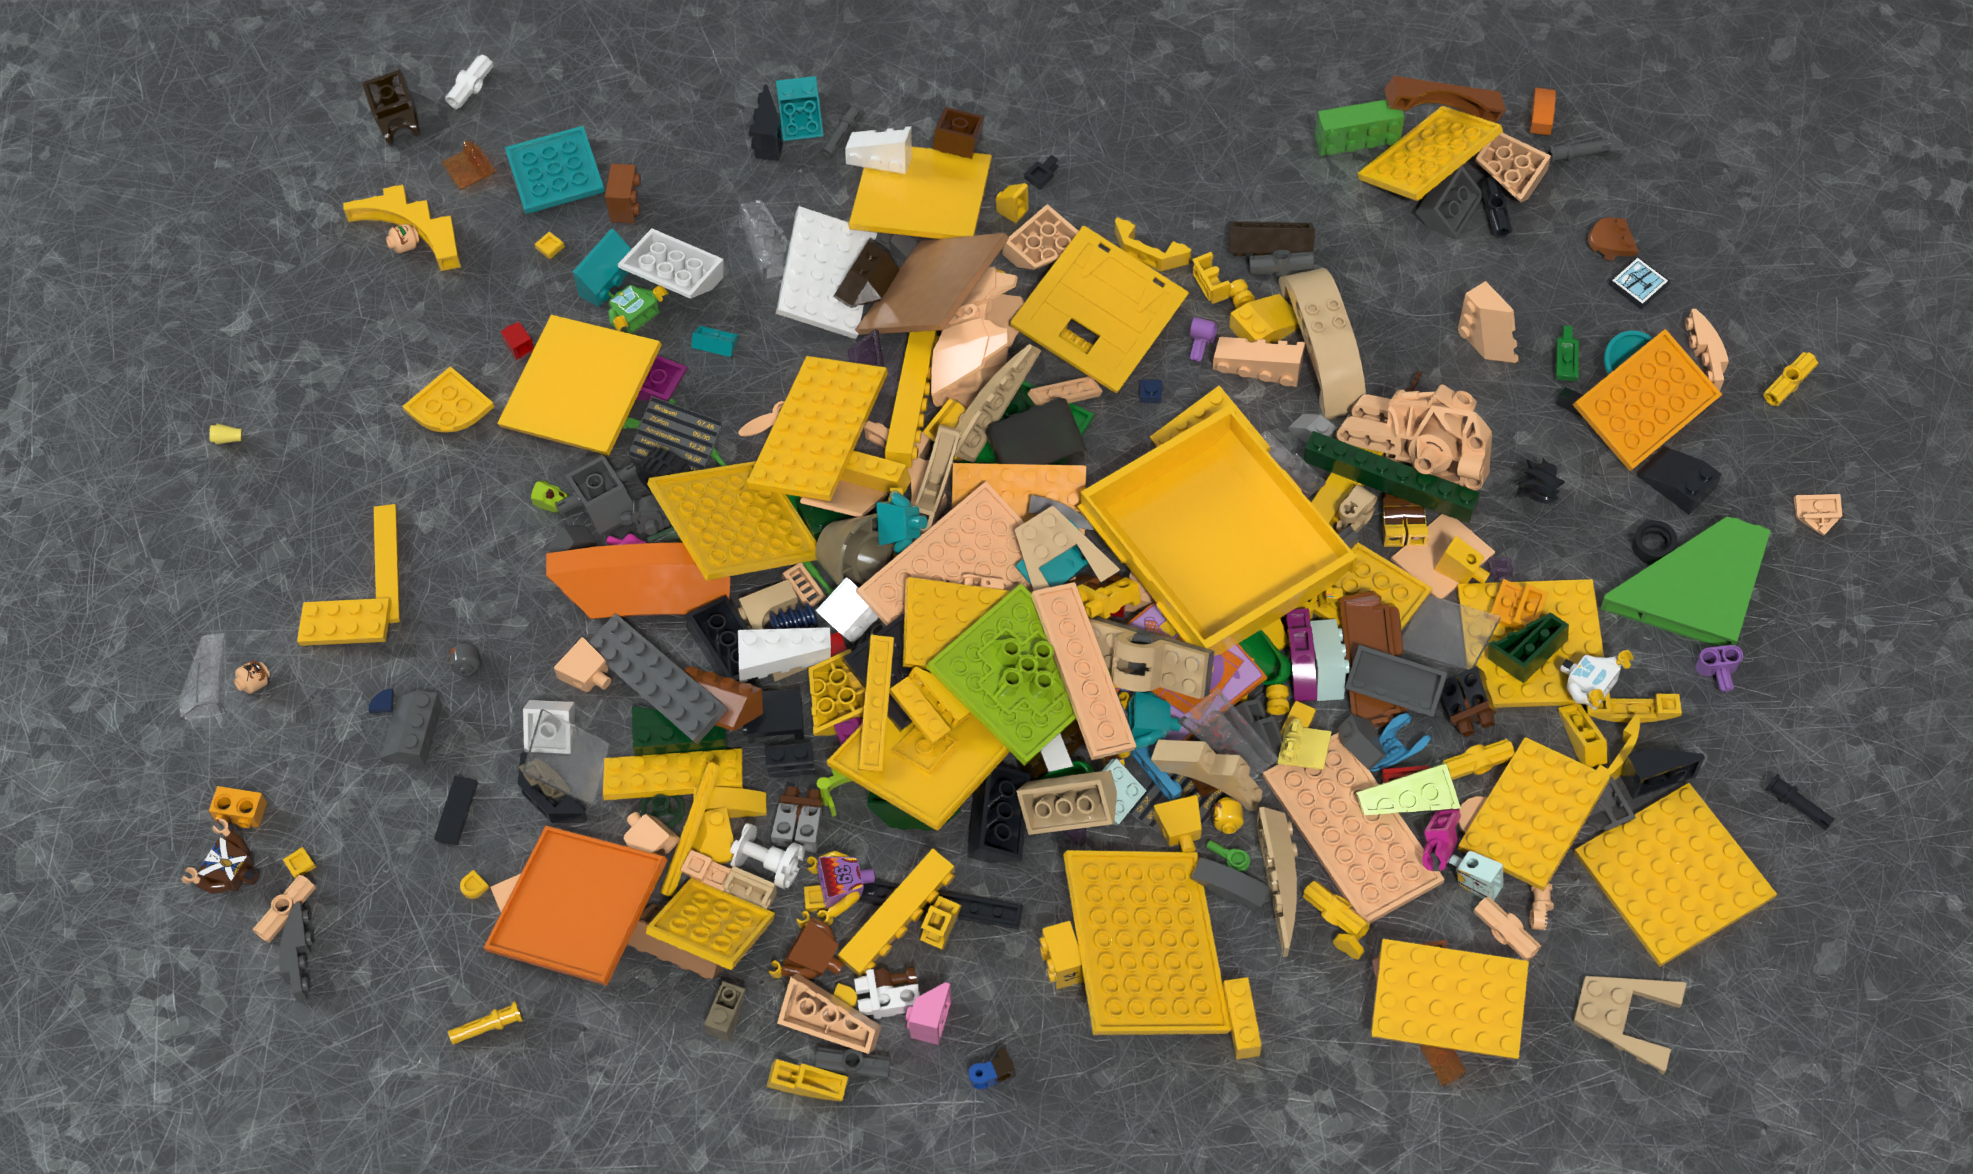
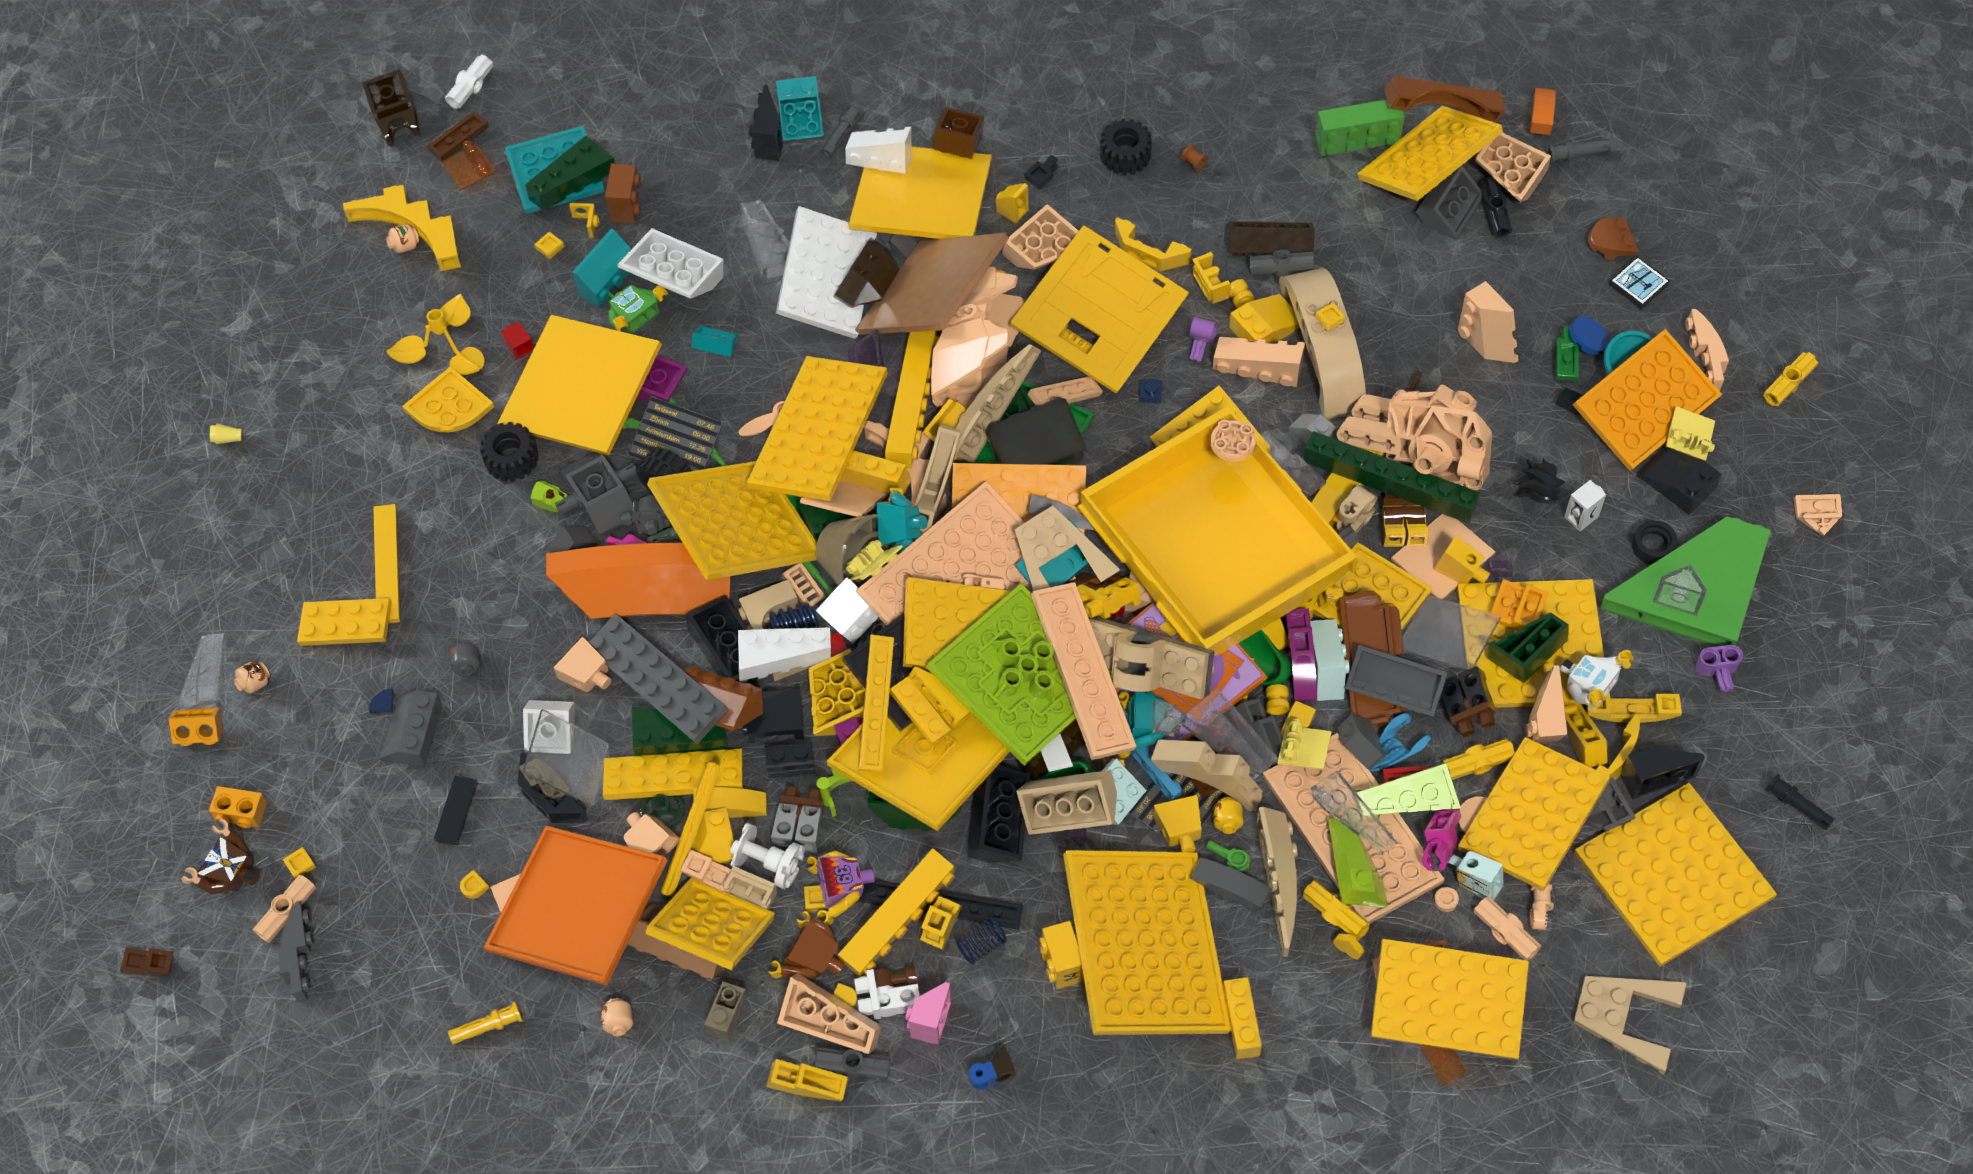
none -> reddish brown slope [120,948,174,976]
none -> light orange brick [168,708,223,746]
none -> yellow plant [386,294,485,375]
none -> reddish brown plate [427,111,488,162]
none -> black tyre [480,422,538,482]
none -> dark green wedge [525,135,615,211]
none -> yellow bracket [569,203,599,238]
none -> light nougat head [600,998,633,1036]
none -> light yellow hinge [846,540,902,581]
none -> dark blue piece [956,917,1007,965]
none -> black tyre [1100,119,1152,175]
none -> clear slope [1152,700,1187,737]
none -> dark orange bush [1181,144,1208,171]
none -> light nougat tile [1211,419,1256,462]
none -> clear wedge [1308,770,1398,855]
none -> yellow tile [1315,303,1346,331]
none -> lime wedge [1328,818,1388,907]
none -> light nougat tile [1434,887,1459,912]
none -> light nougat slope [1525,665,1567,743]
none -> white brick [1564,480,1606,531]
none -> blue tile [1569,316,1609,355]
none -> clear slope [1652,565,1707,616]
none -> light yellow hinge [1666,406,1715,461]

